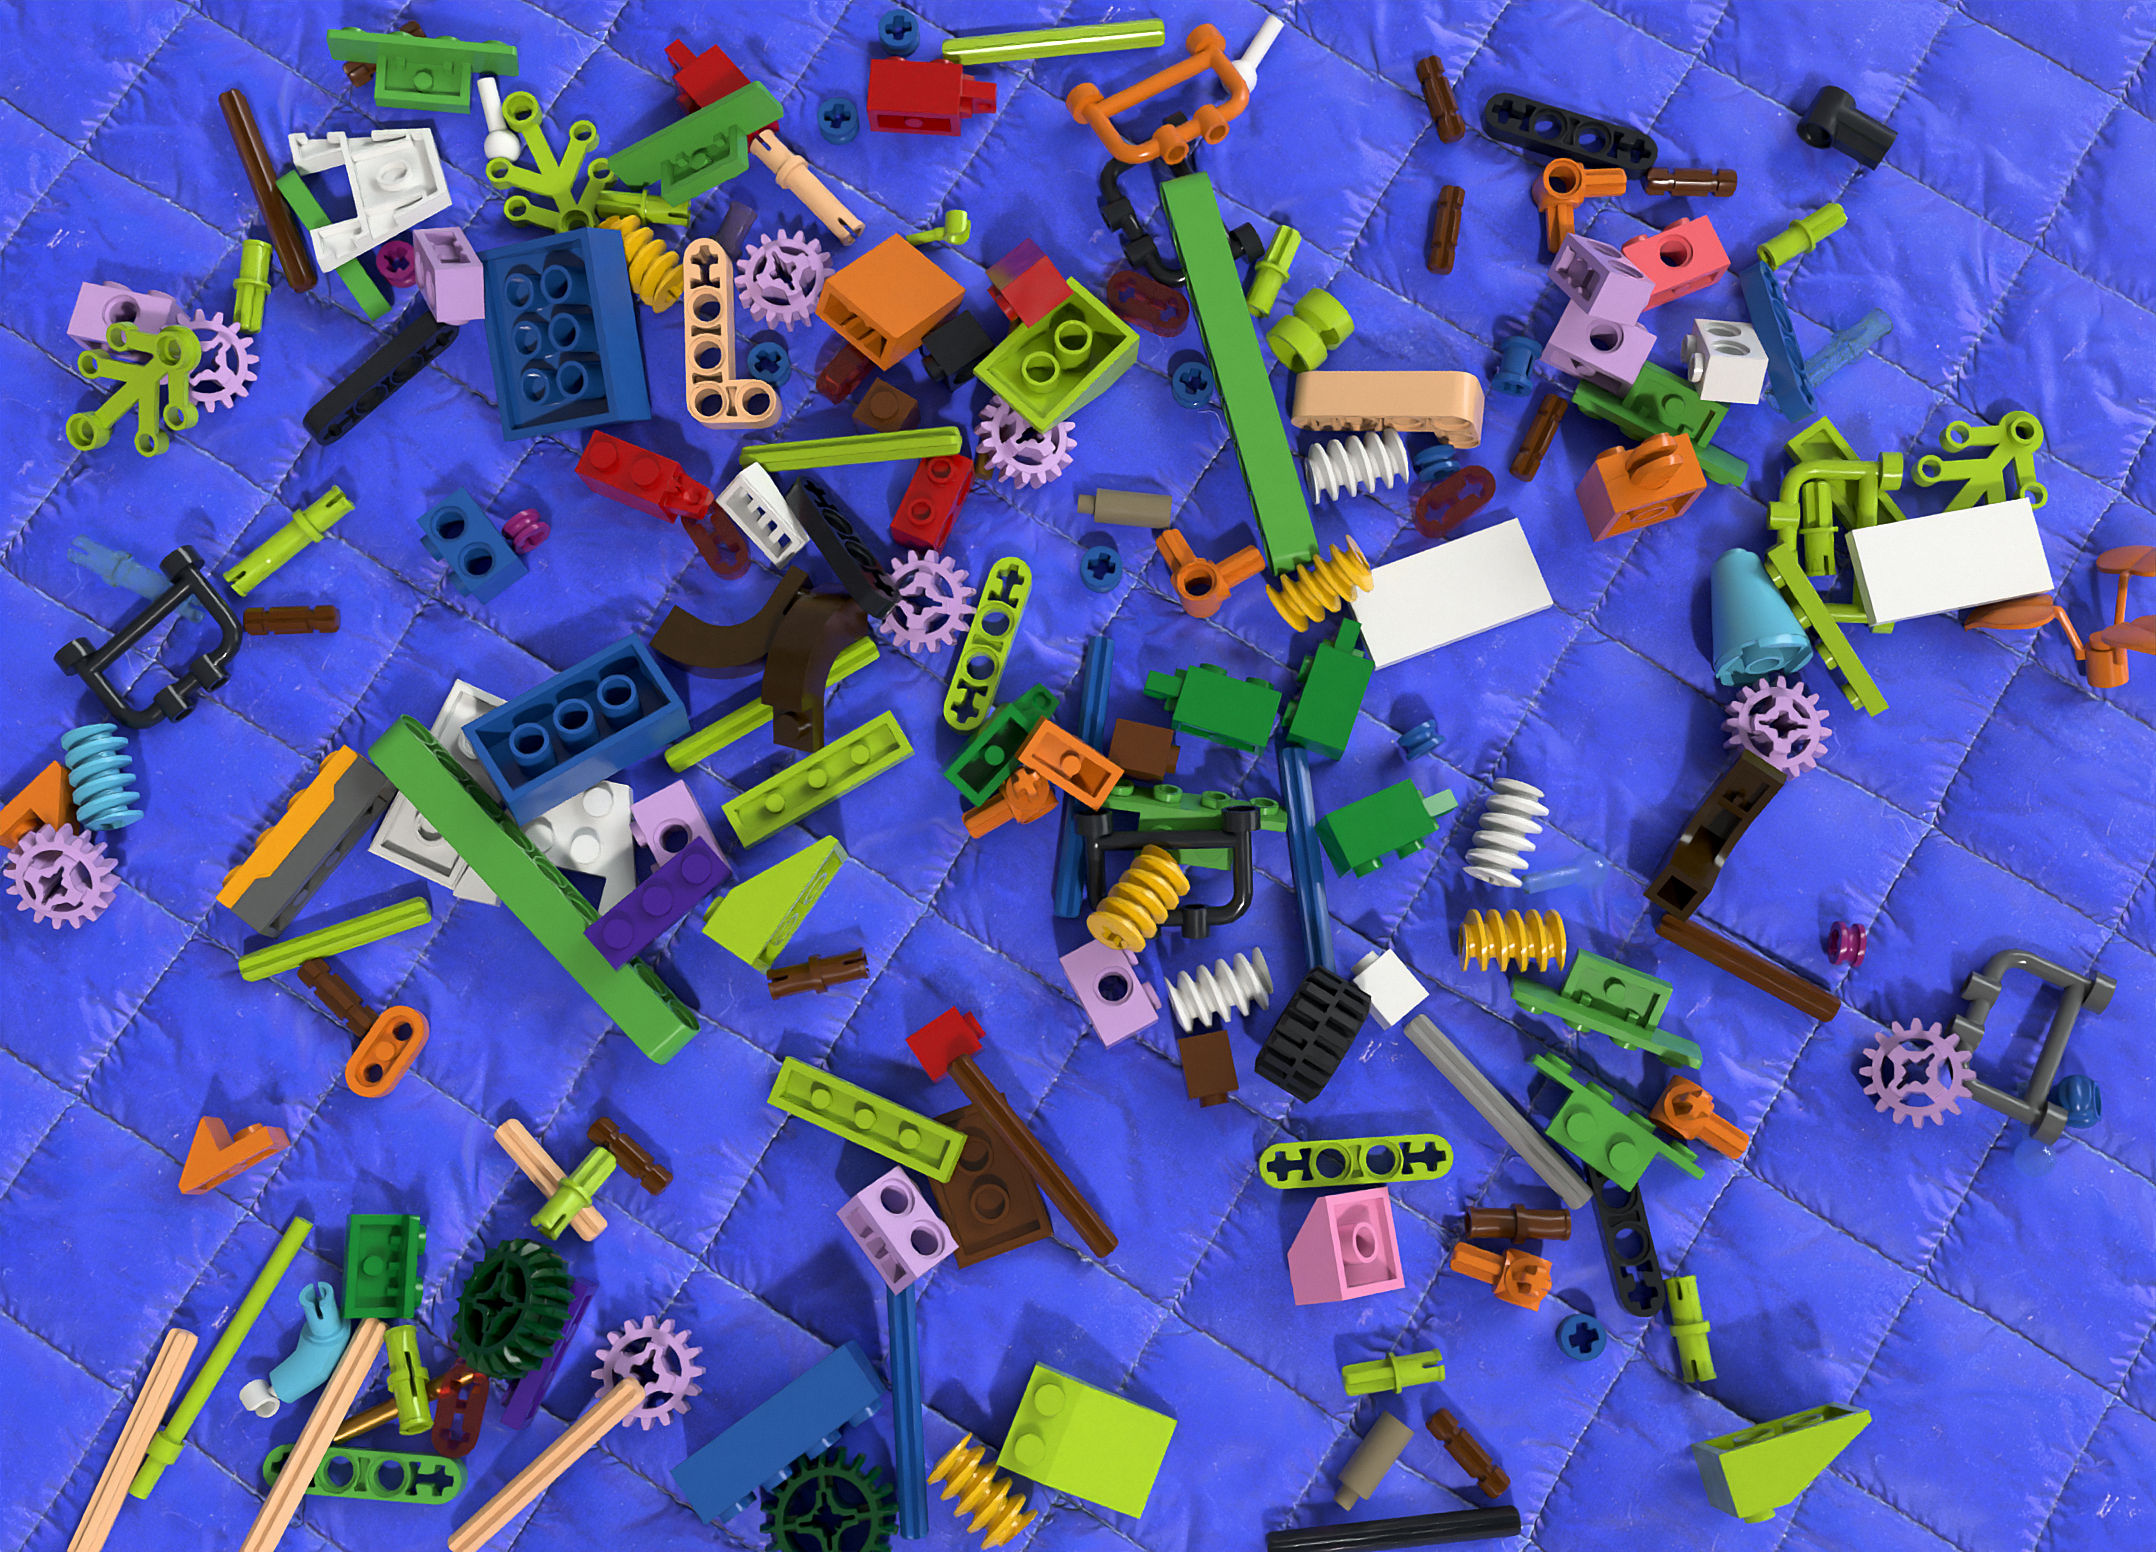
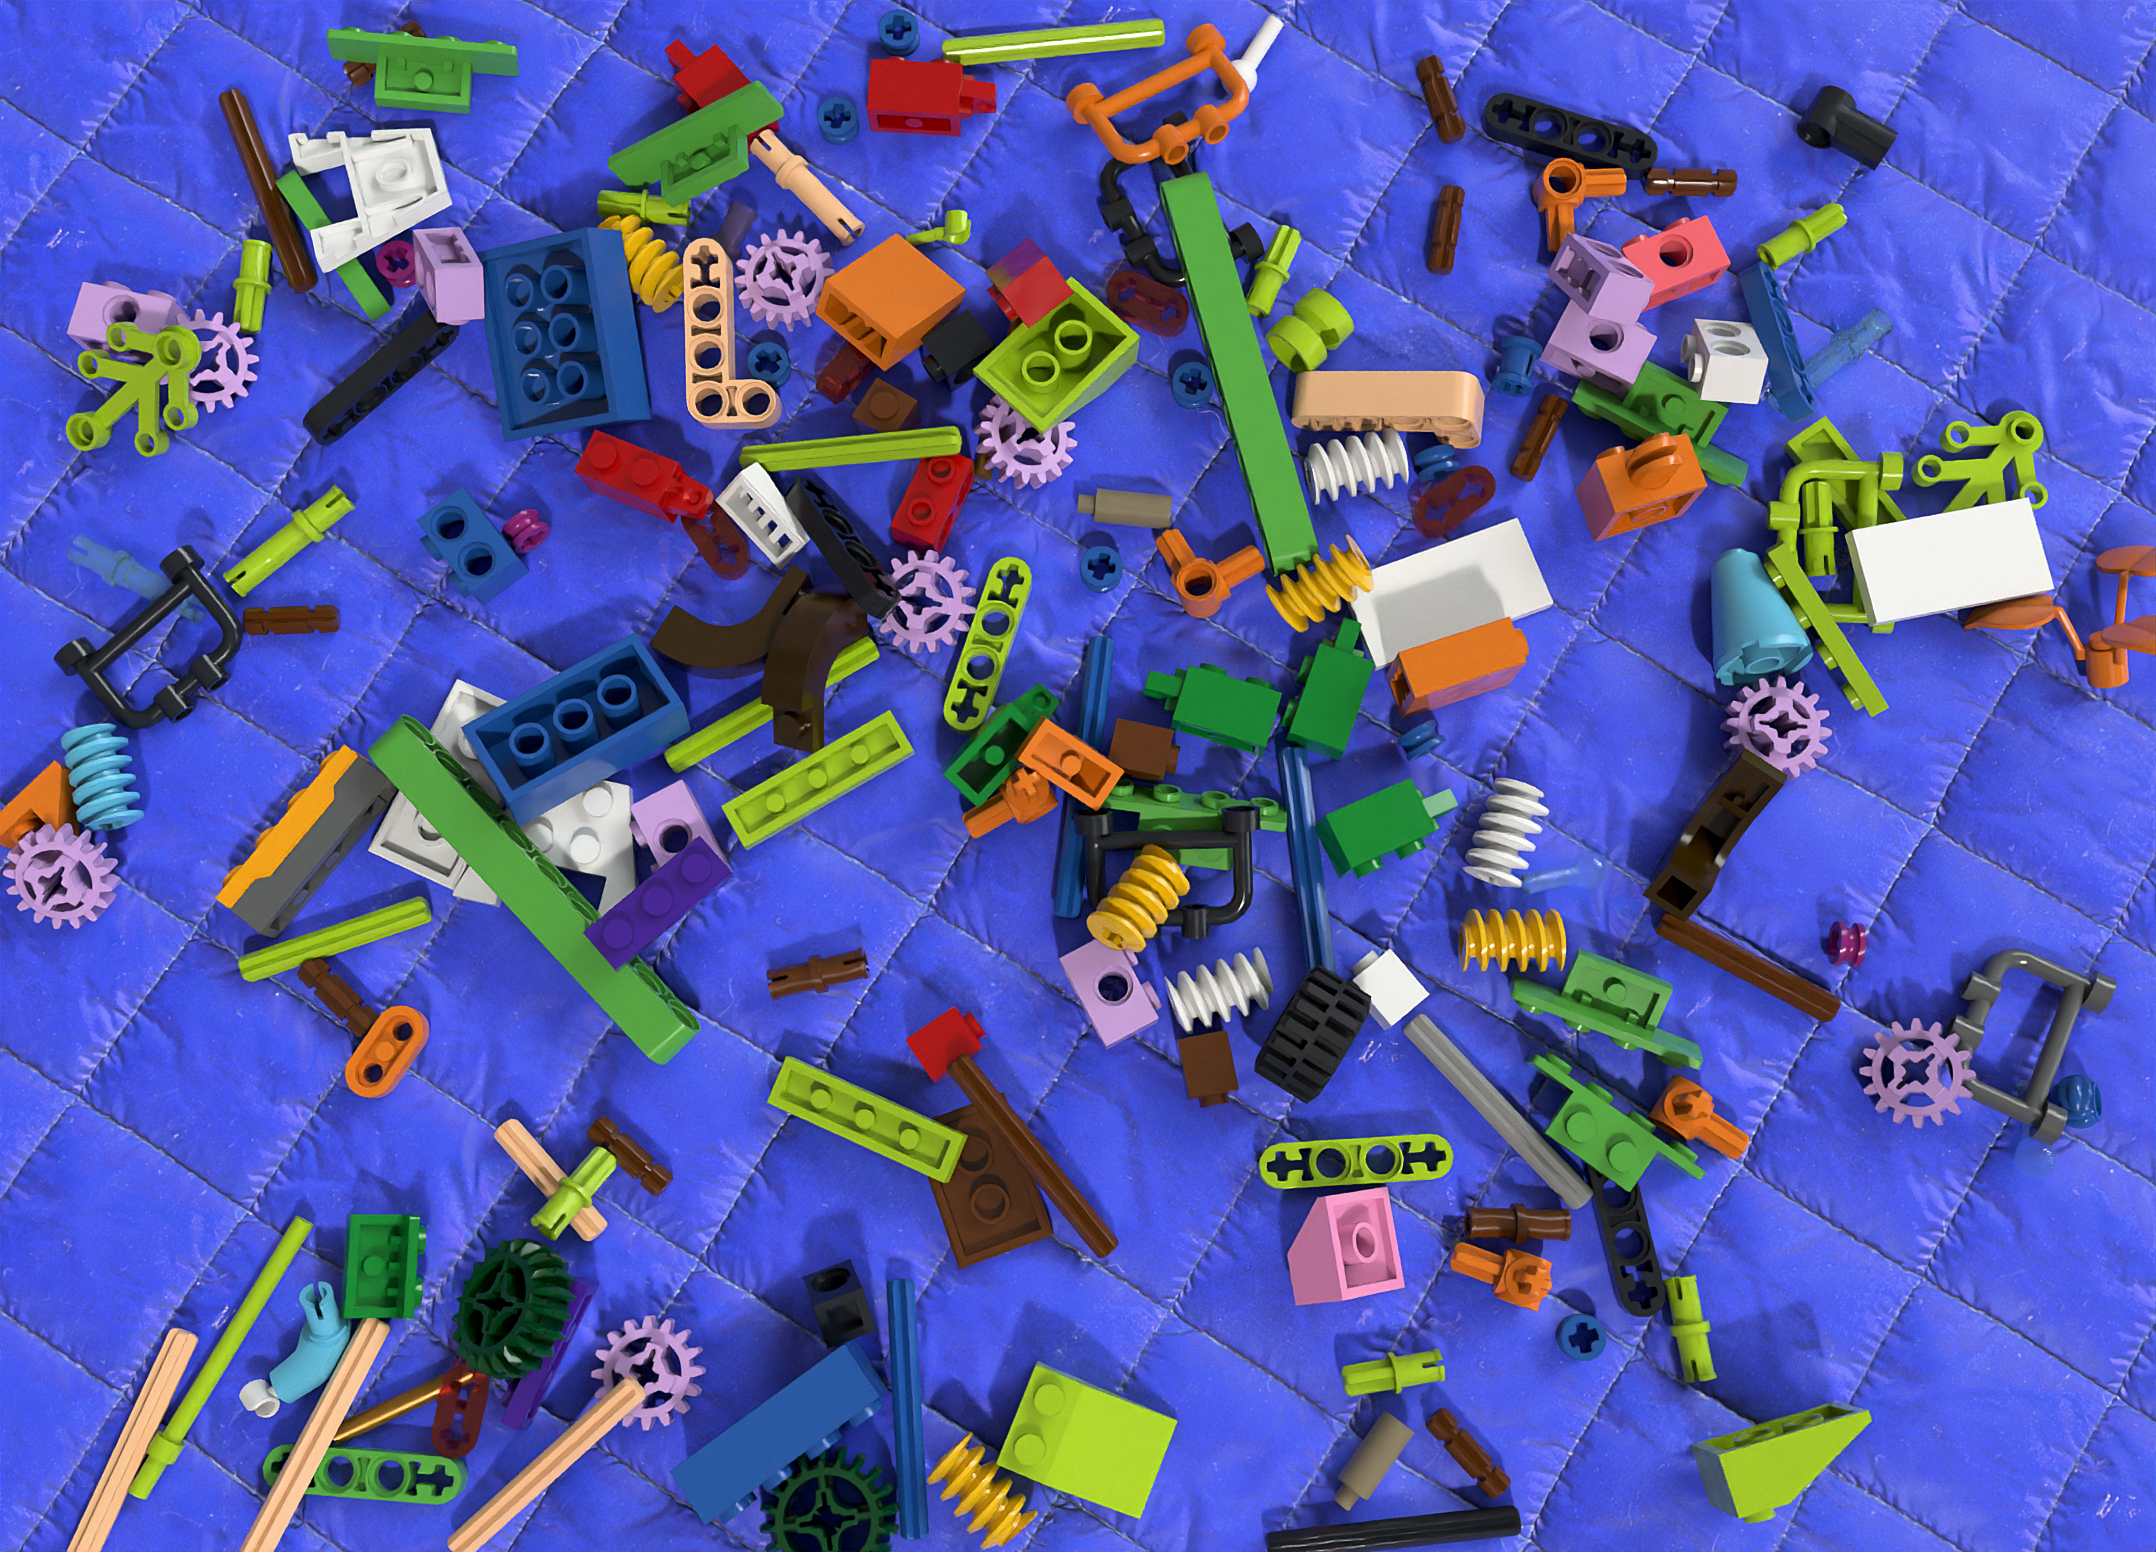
orange slope [178,1116,291,1195] -> none
lime pin [383,1325,434,1435] -> none
white bar [477,78,521,164] -> none
lime plant [485,91,618,234] -> none
lime slope [701,835,849,976] -> none
lavender brick [836,1165,959,1295] -> none
none -> black brick [802,1259,876,1349]
none -> orange brick [1386,616,1529,720]

